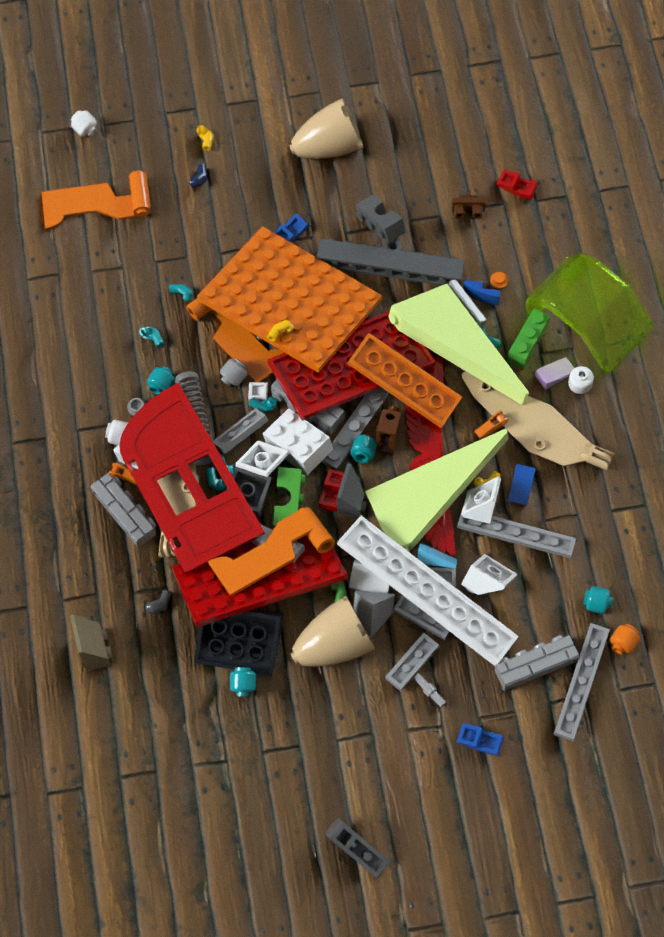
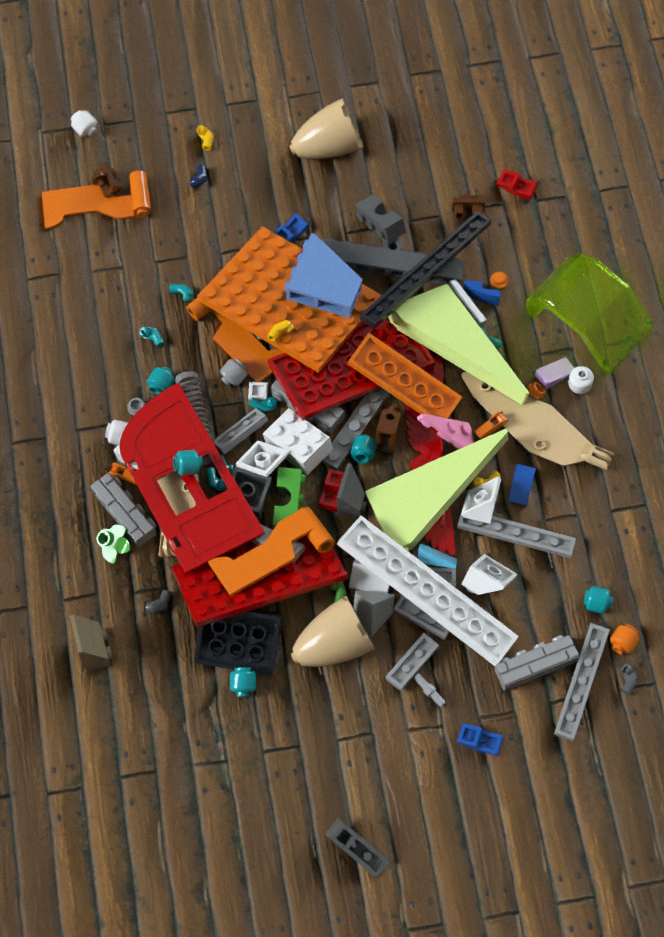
bright green arch [507,308,550,370] -> none
none -> reddish brown hips [91,161,122,198]
none -> plate [96,525,131,564]
none -> teal head [173,450,203,476]
none -> medium blue slope [284,233,363,318]
none -> black plate [360,211,492,329]
none -> bright pink wing [417,414,474,450]
none -> orange plate [528,382,545,400]
none -> dark grey arm [621,664,638,695]

